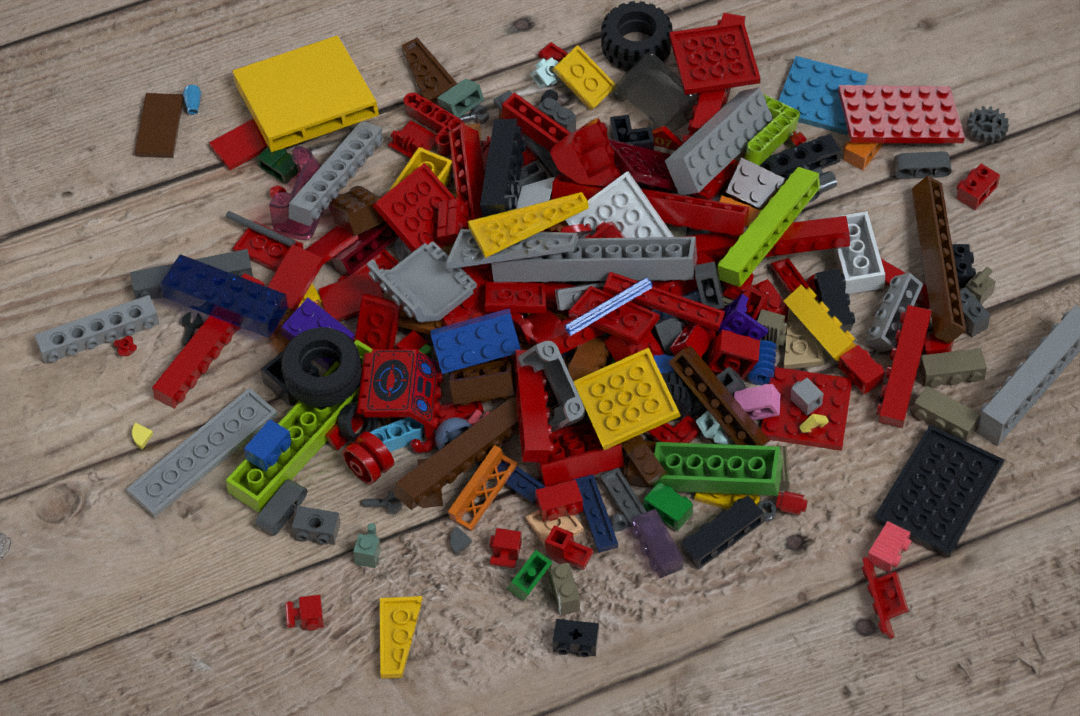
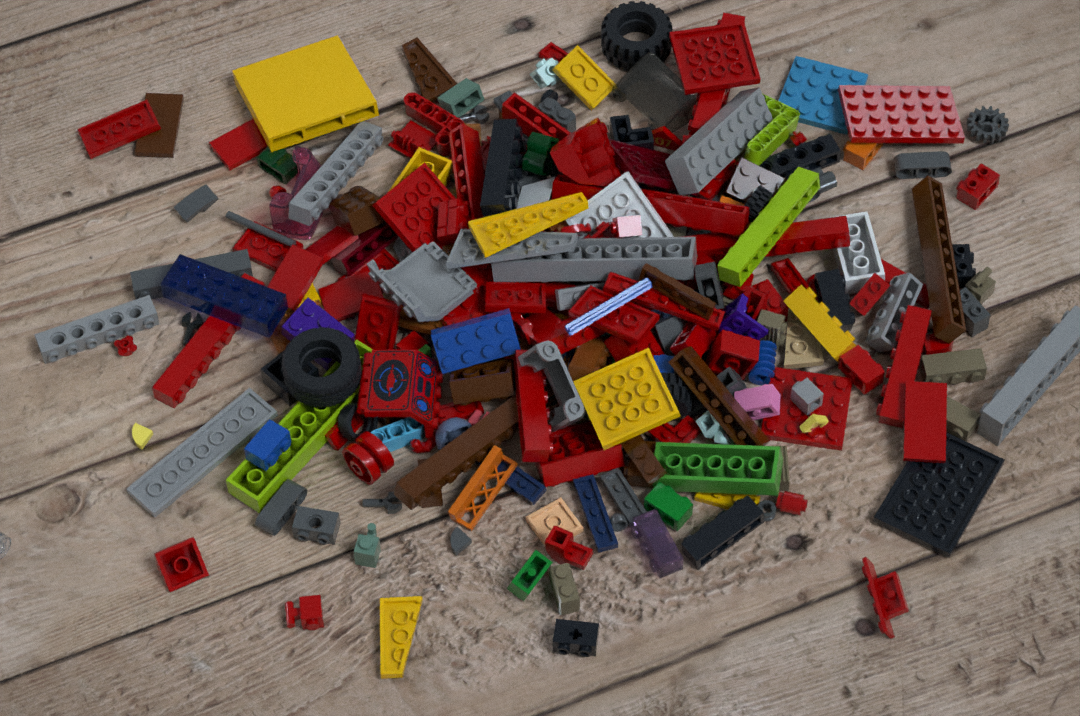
dark azure cone [183,85,202,115] -> none
red brick [489,528,522,568] -> none
red brick [535,480,583,521] -> none
coral brick [868,521,912,573] -> none
none -> red tile [77,100,161,159]
none -> red slope [154,537,209,592]
none -> dark grey slope [174,184,219,222]
none -> dark green brick [522,132,559,176]
none -> brick [610,215,642,238]
none -> reddish brown plate [639,263,716,320]
none -> black tyre [744,185,773,222]
none -> red bracket [849,273,890,316]
none -> red tile [903,381,947,463]

